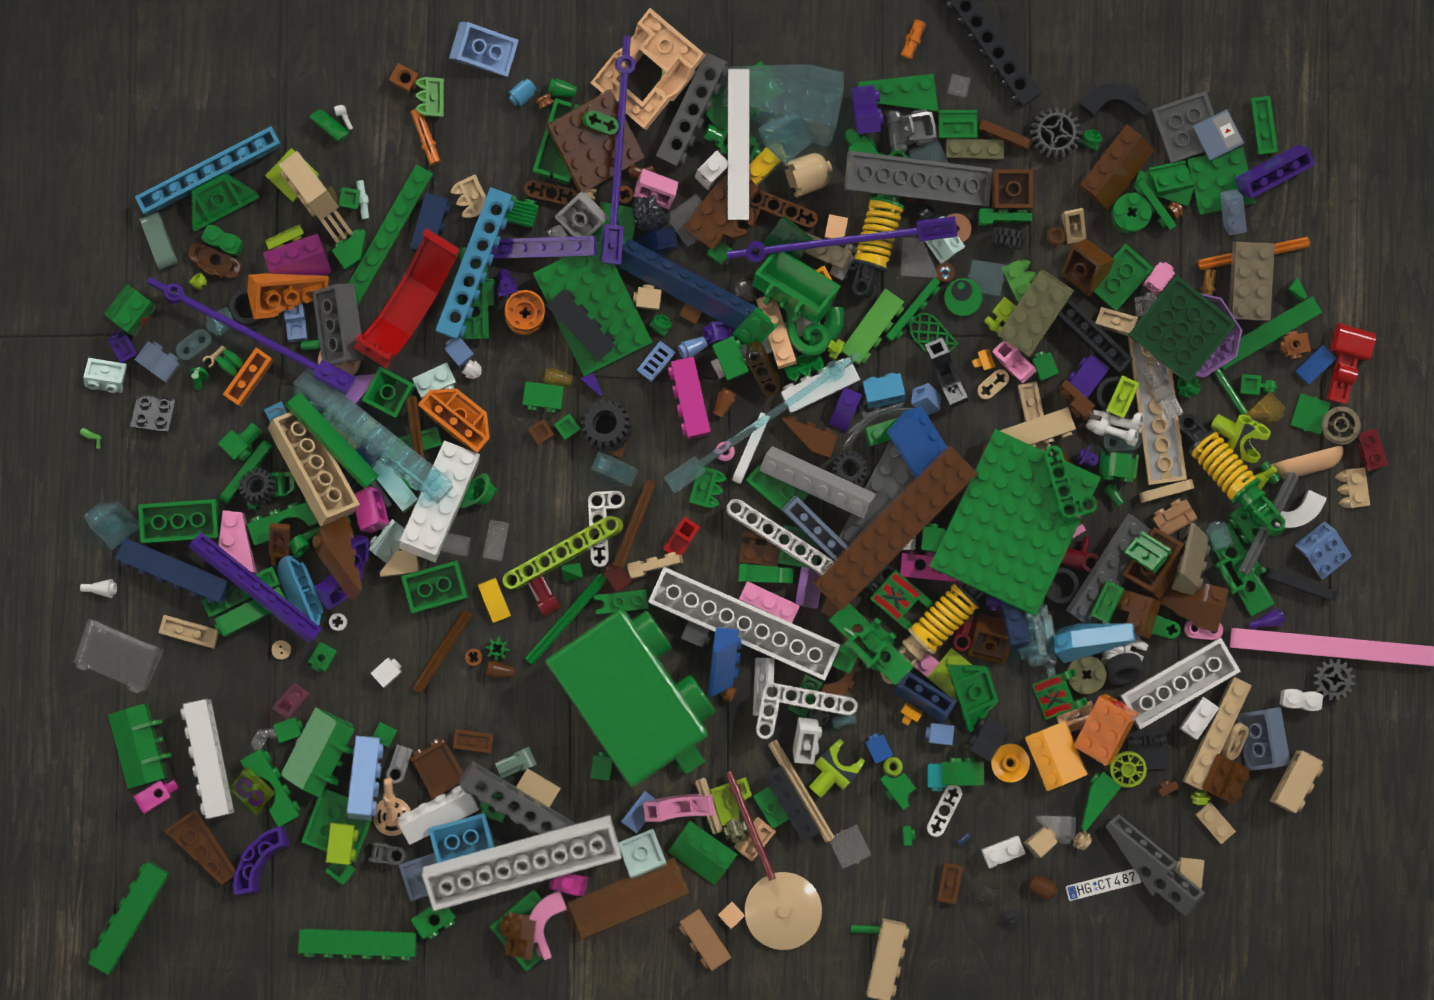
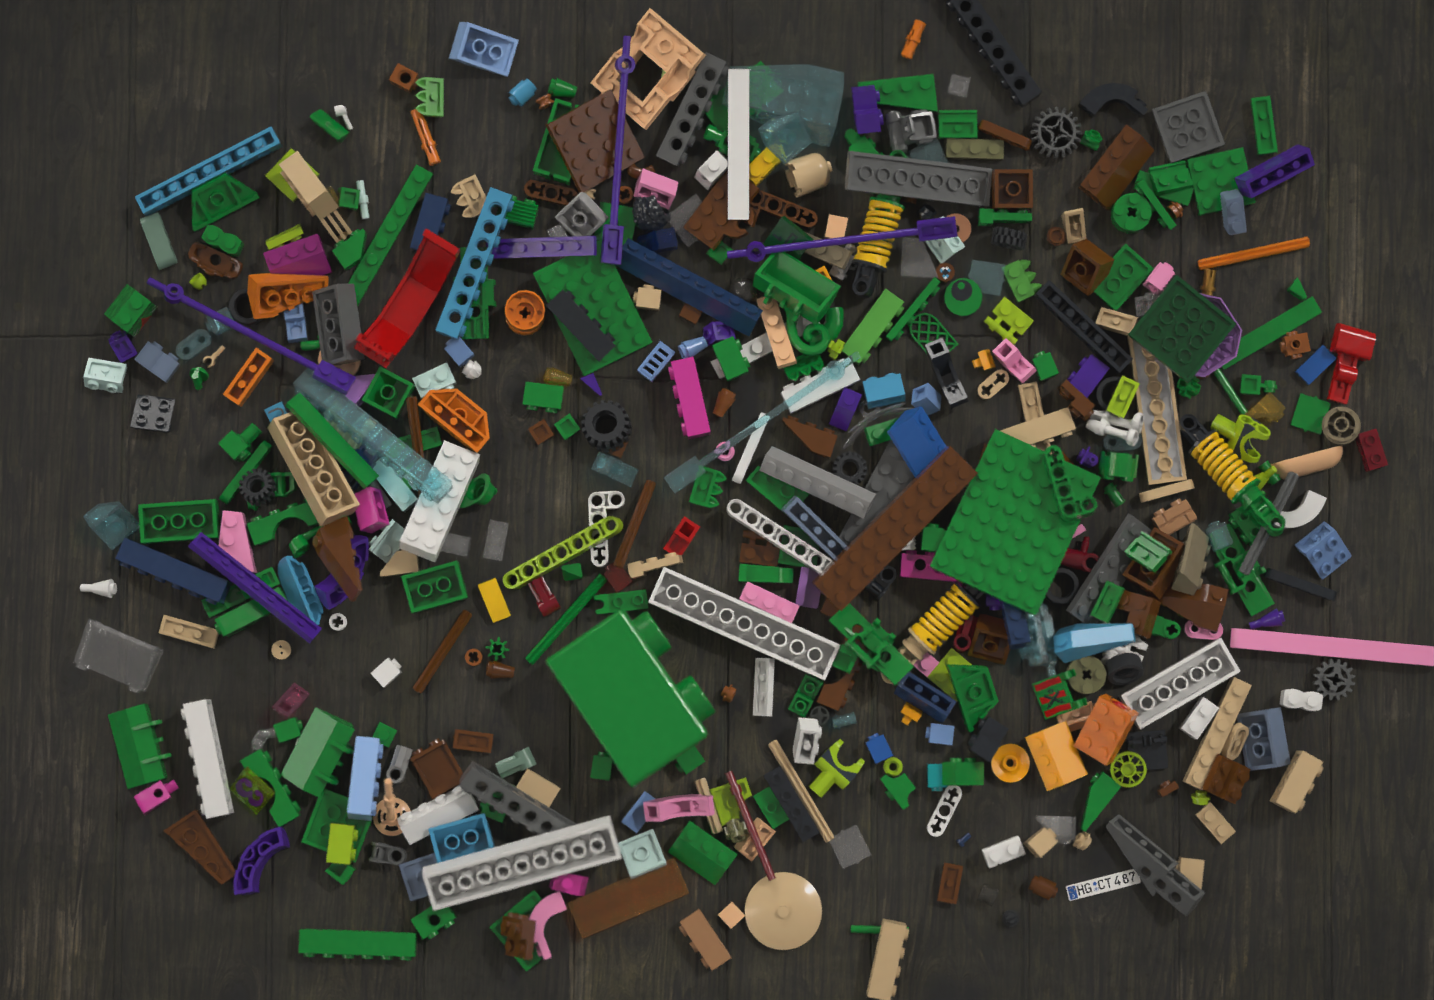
bright green piece [80,428,102,449] -> none
green brick [88,861,170,975] -> none
green wheel [216,349,244,377] -> none
reddish brown hinge [269,523,290,566] -> none
green brick [308,642,338,673] -> none
dark purple hinge [496,269,518,297] -> none
green beam [582,111,619,135] -> none
green plate [649,315,671,337] -> none
dark grey brick [681,621,712,648] -> none
blue slope [708,627,742,697] -> none
green plate [733,307,778,346] -> none
dark brown beam [745,341,781,397] -> none
white beam [756,683,857,739] -> none
flag [870,569,933,631] -> none
green plate [902,825,915,846] -> none
olive brick [998,269,1074,356] -> none
clear piece [1142,362,1183,421] -> none
sand blue tile [1192,110,1244,161] -> none
dark tan brick [1229,241,1275,320] -> none
tan plate [1335,468,1370,508] -> none

